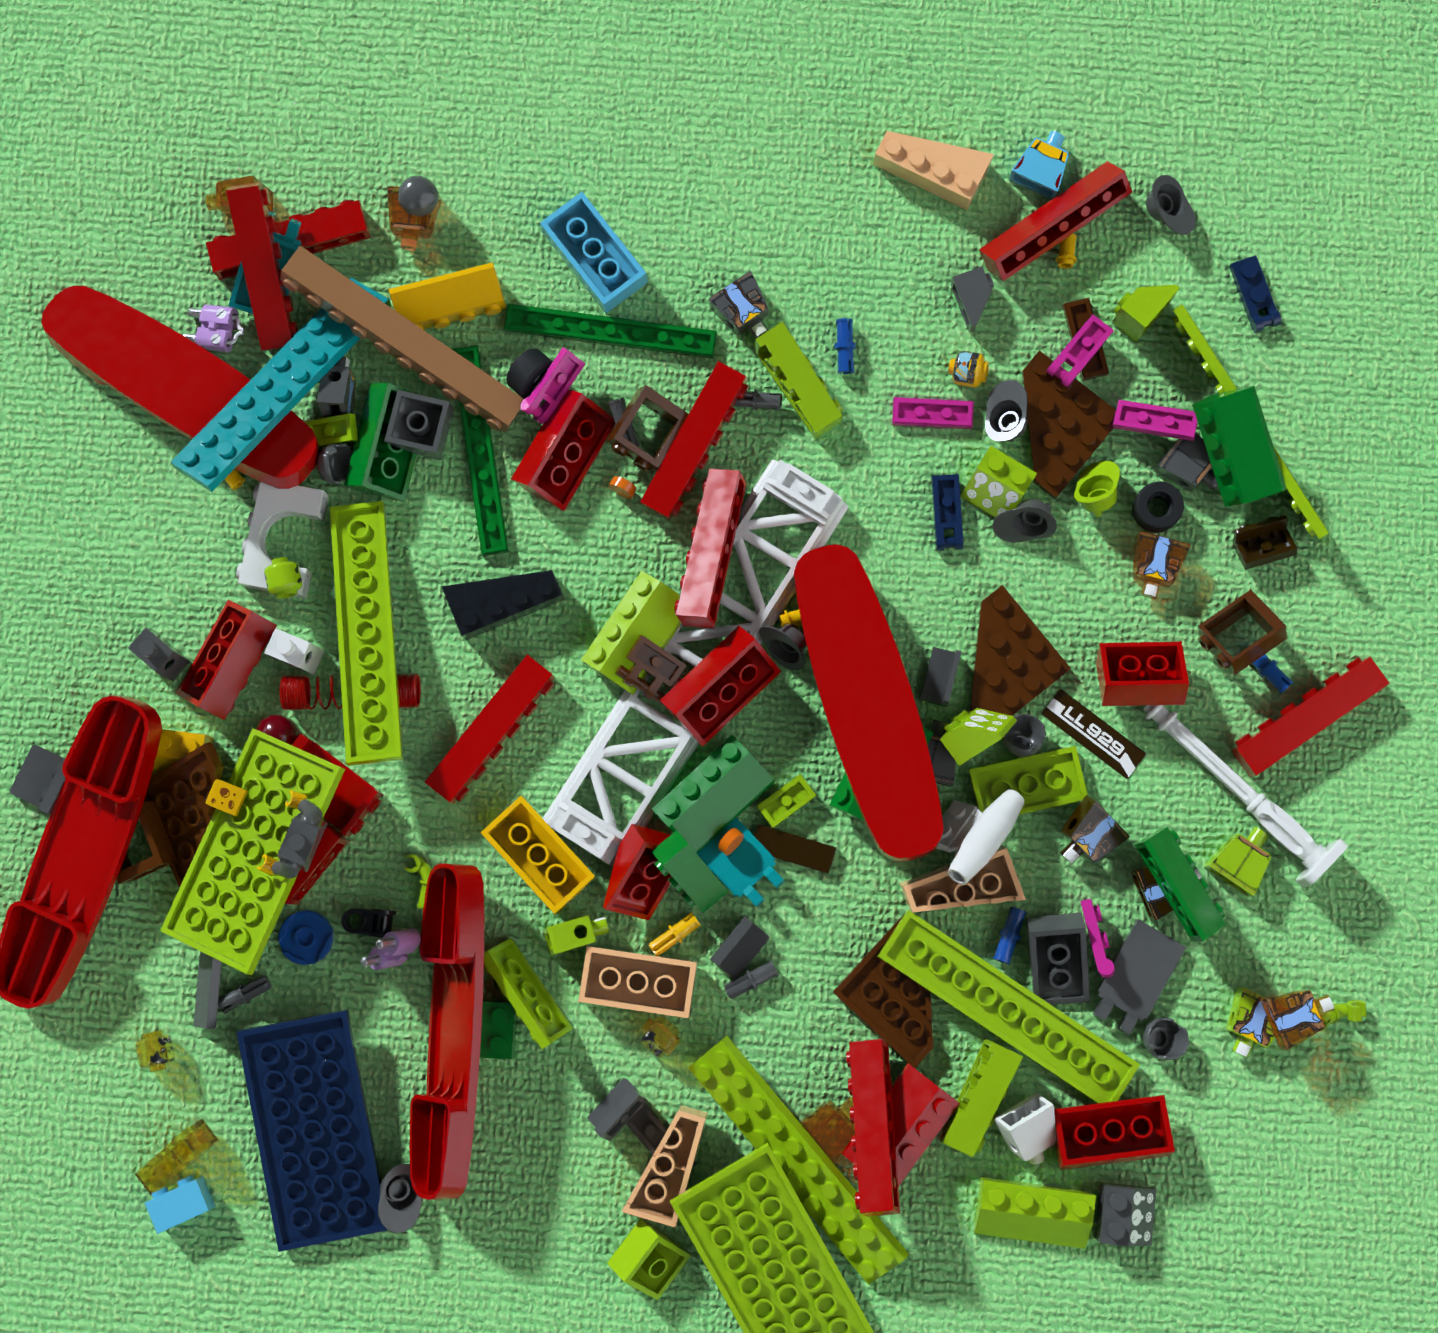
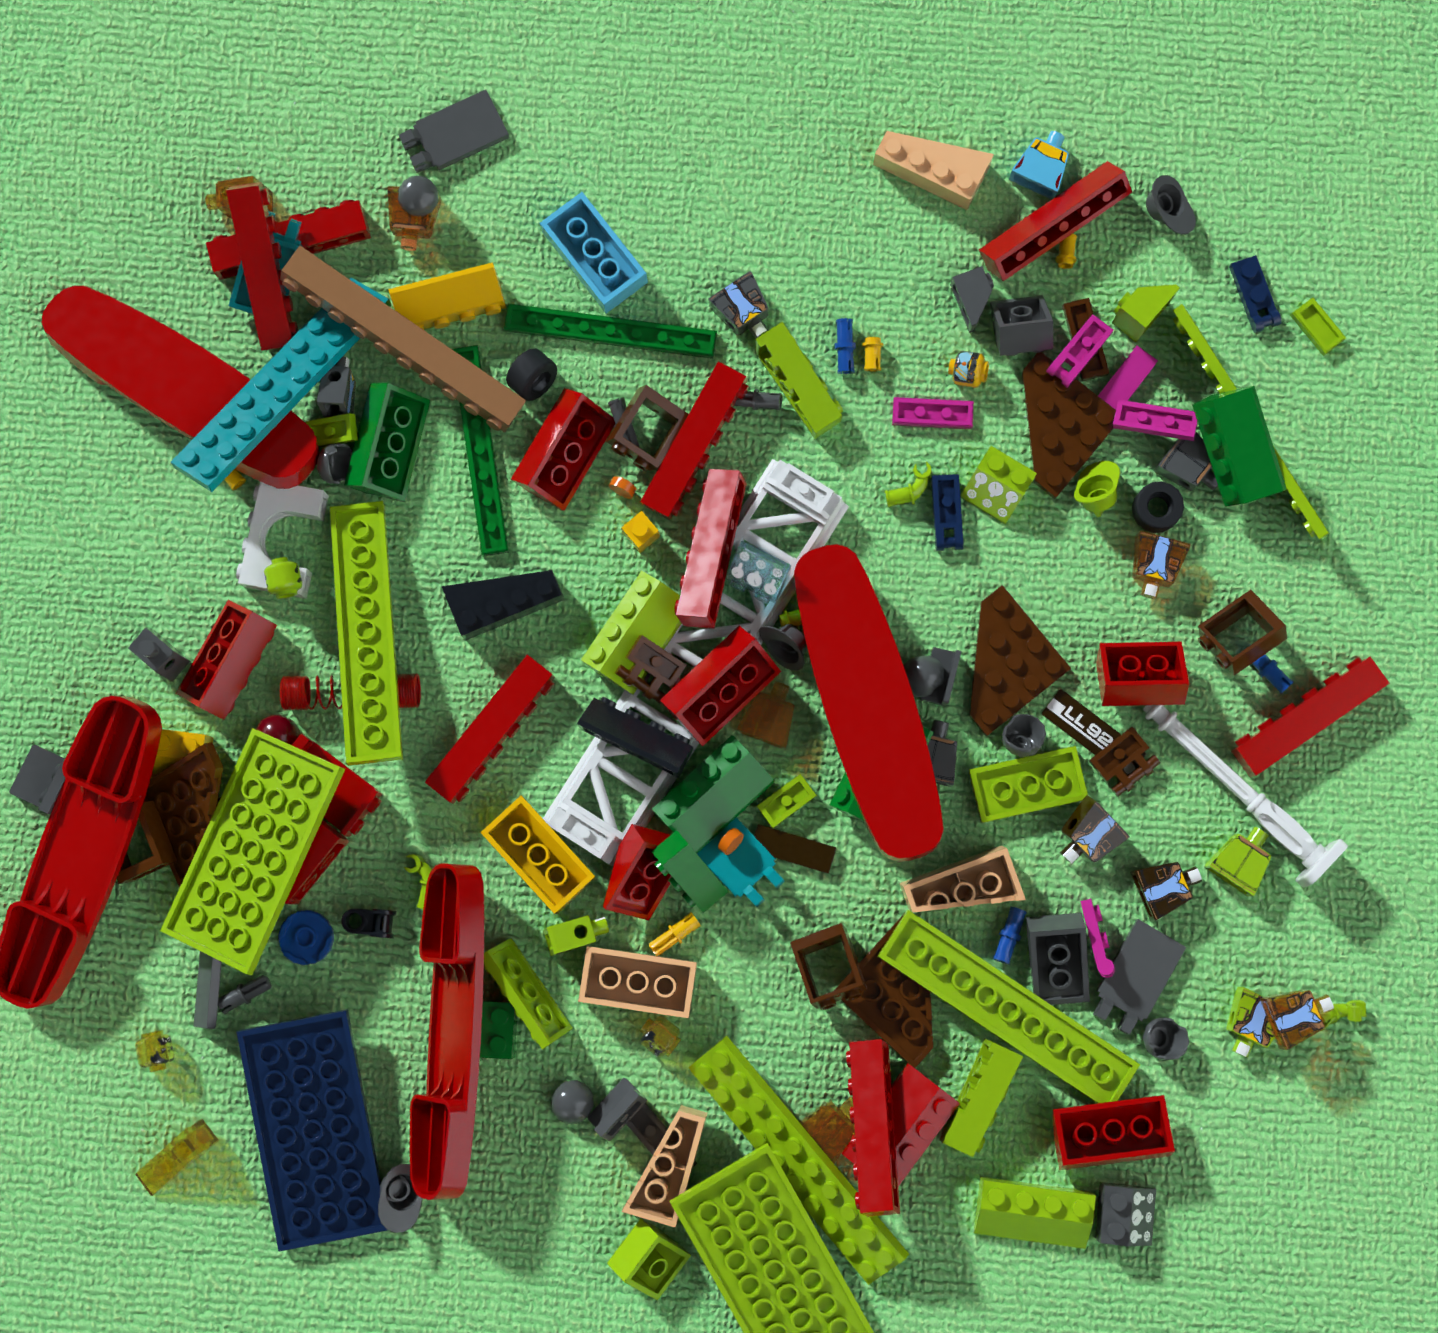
medium azure brick [145,1175,216,1234] -> none
lavender piece [183,304,245,353] -> none
yellow slope [206,779,248,816] -> none
dark grey torso [257,791,328,878] -> none
white torso [264,628,325,675] -> none
lavender piece [360,928,421,970] -> none
dark grey slope [384,390,454,460] -> none
dark pink plate [520,347,585,424] -> none
dark grey panel [710,916,769,979] -> none
dark grey axle [724,960,779,999] -> none
white plate [936,789,1024,885] -> none
lime slope [940,708,1017,766] -> none
dark grey piece [985,380,1028,442] -> none
dark grey piece [992,499,1057,543] -> none
white torso [994,1092,1056,1165] -> none
green slope [1134,827,1226,941] -> none
dark brown bracket [1233,515,1297,570] -> none
none -> dark grey tile [399,89,509,173]
none -> dark grey hair [551,1080,594,1124]
none -> black slope [577,697,693,778]
none -> yellow brick [621,511,660,553]
none -> clear light blue slope [727,541,791,604]
none -> clear orange torso [737,681,795,750]
none -> reddish brown window [790,923,868,1010]
none -> yellow pin [862,337,883,372]
none -> lime piece [885,462,932,507]
none -> dark grey hair [904,655,944,697]
none -> dark grey slope [990,295,1053,356]
none -> reddish brown plate [1088,727,1160,797]
none -> dark pink tile [1098,345,1158,410]
none -> lime tile [1290,297,1346,356]

